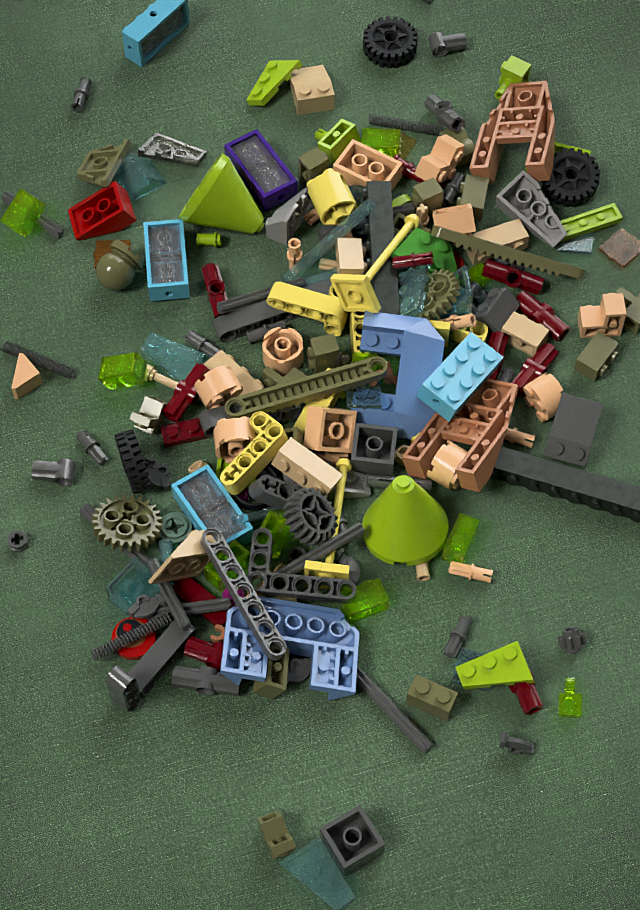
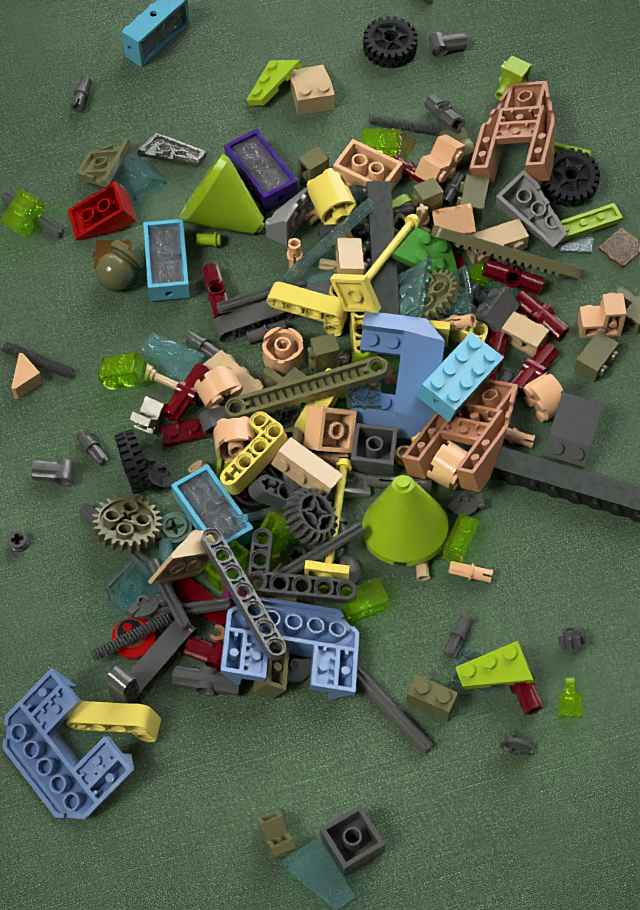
lime brick [315,119,361,164] -> none
dark red axle [392,251,434,269] -> none
none -> medium blue slope [2,668,135,819]
none -> light yellow beam [66,701,161,742]
none -> dark grey piece [446,493,486,517]

